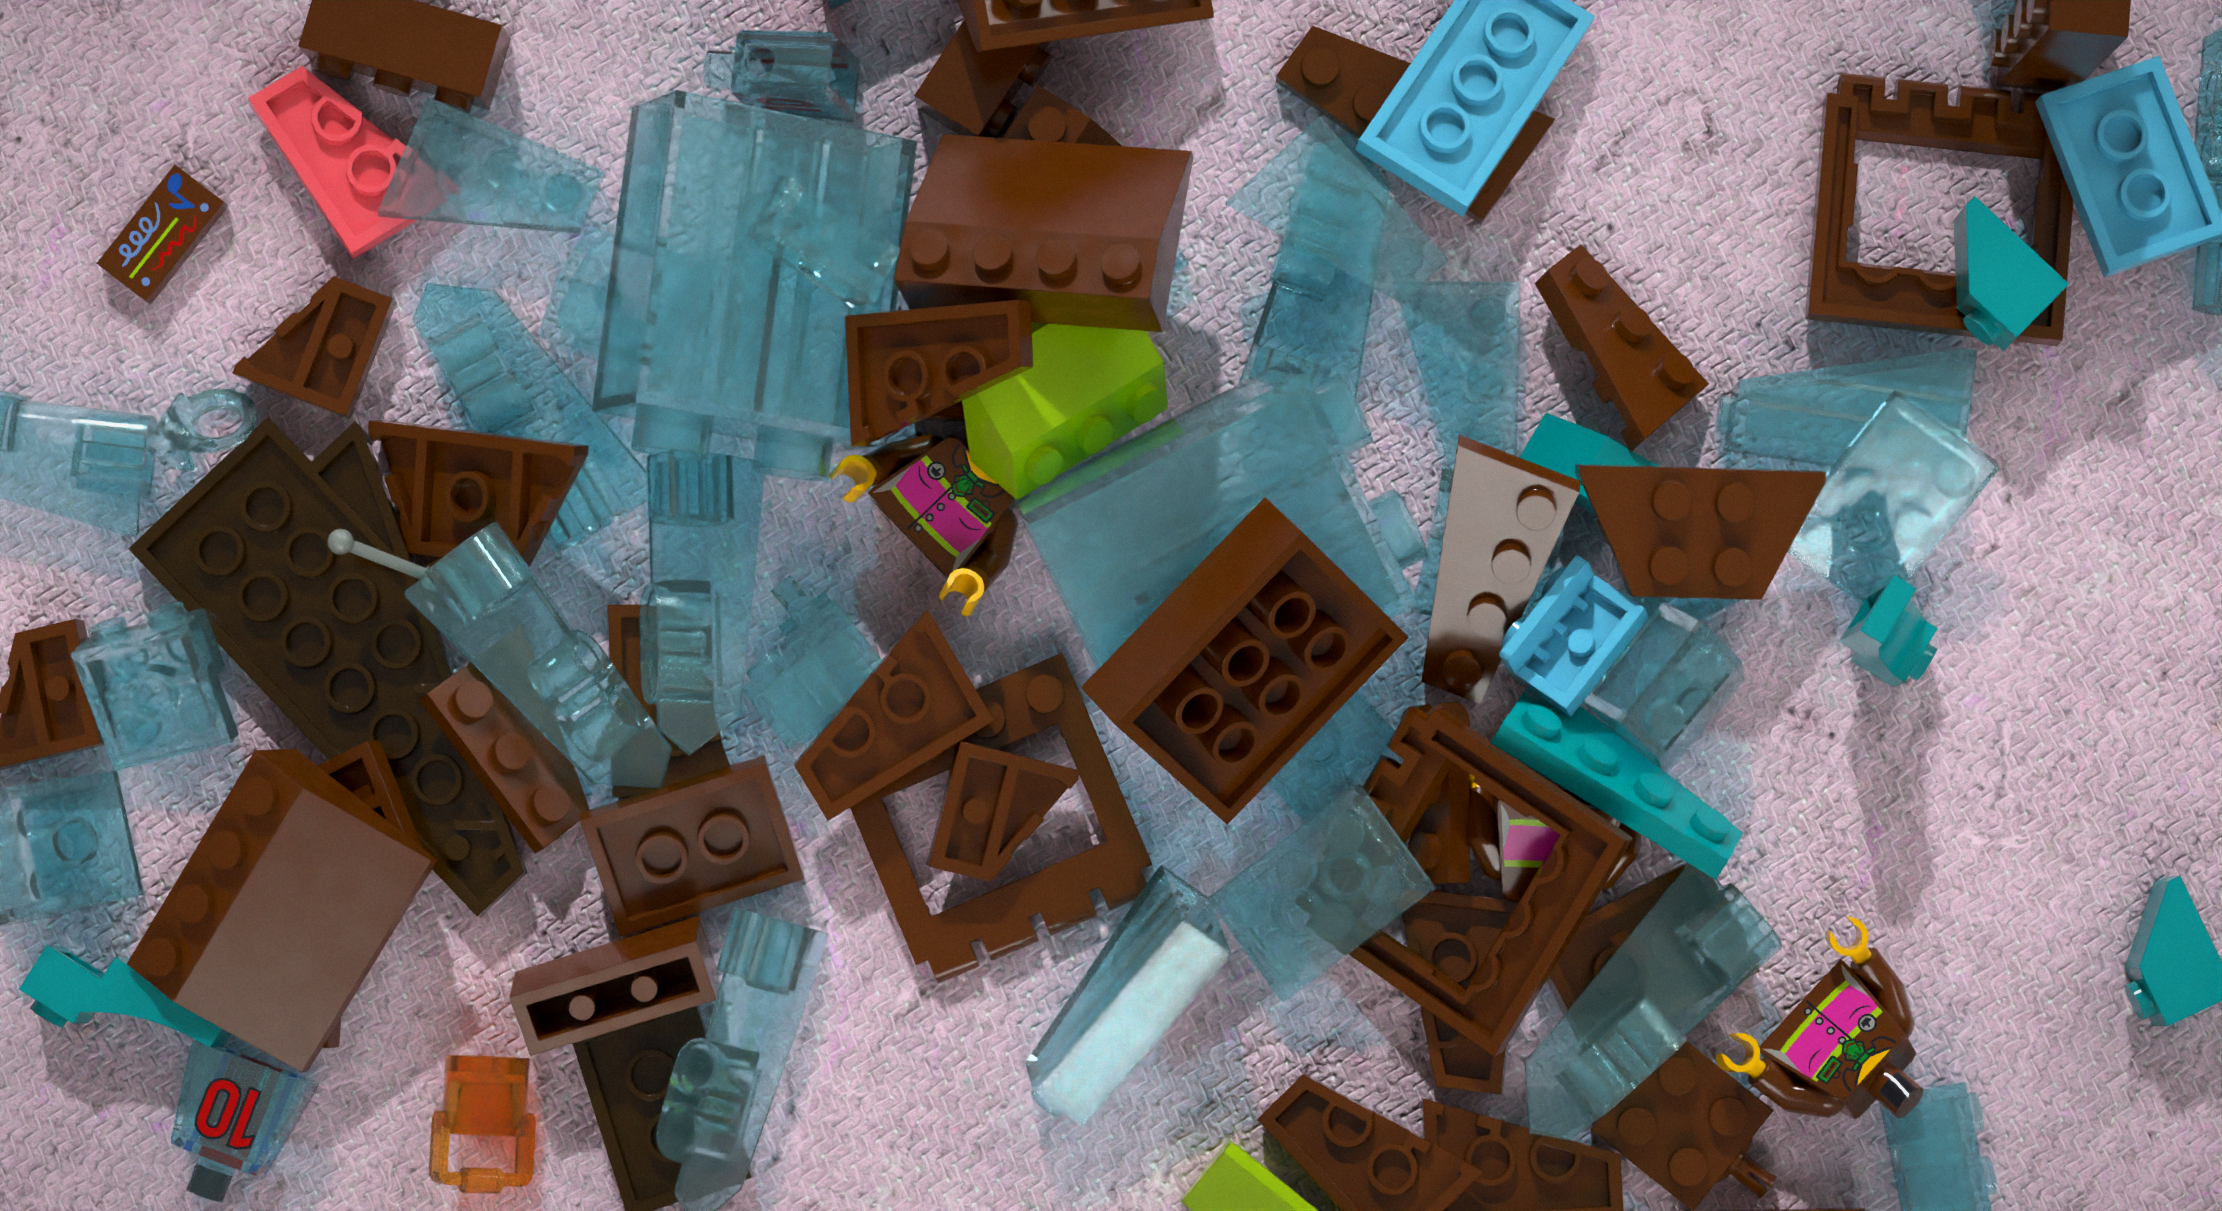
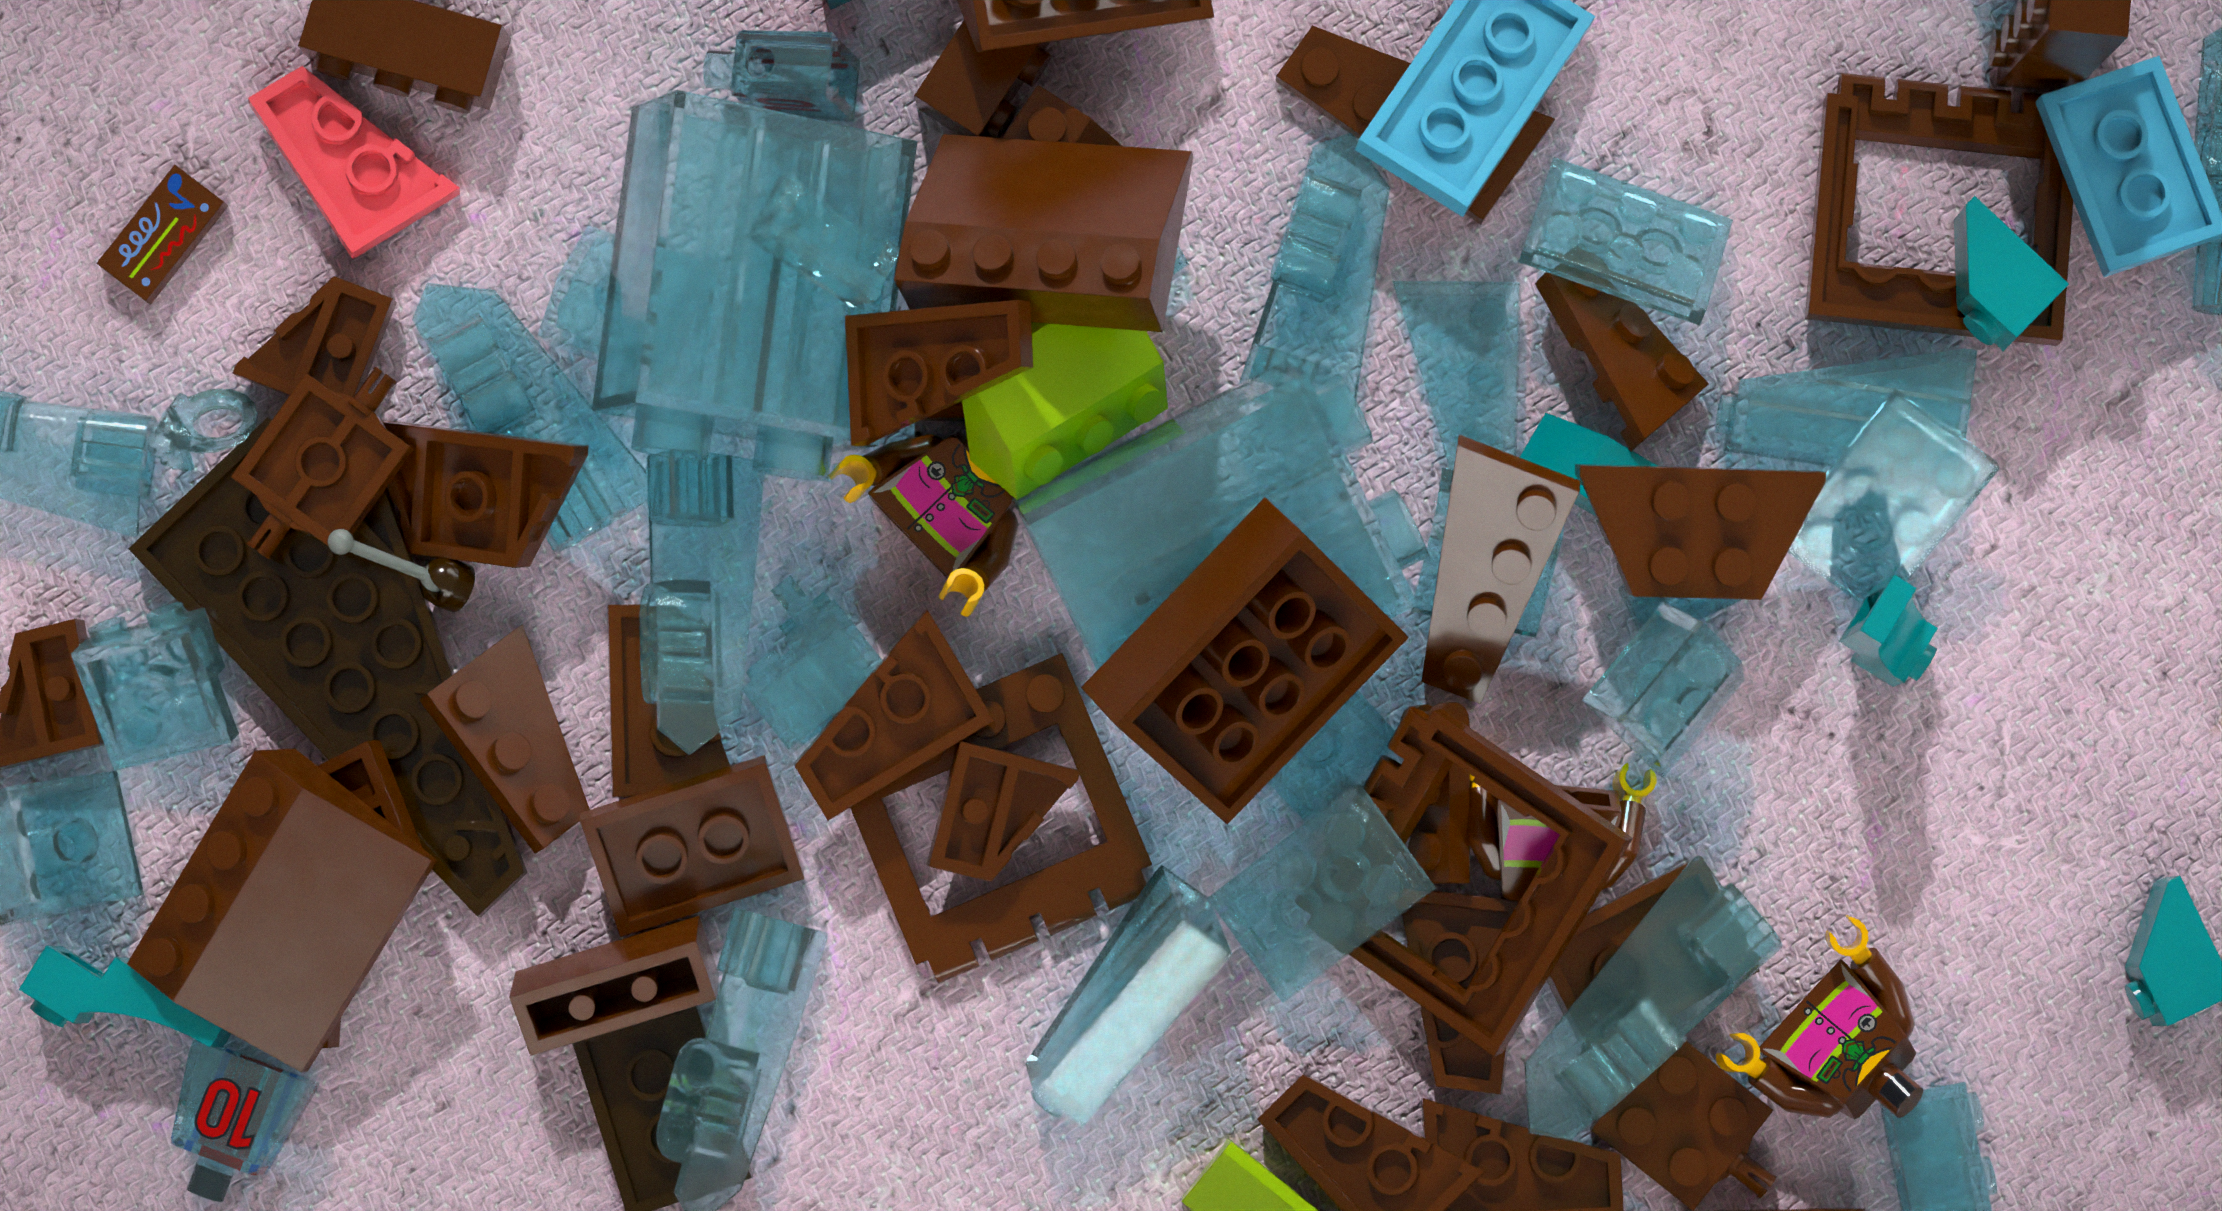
clear light blue wing [378,97,605,234] -> none
clear light blue panel [404,522,672,788] -> none
clear orange piece [429,1054,536,1194] -> none
clear light blue wing [1224,117,1449,303] -> none
teal wing [1491,688,1743,880] -> none
medium azure bracket [1499,555,1649,717] -> none
none -> reddish brown plate [231,367,414,559]
none -> clear light blue plate [1518,157,1733,325]

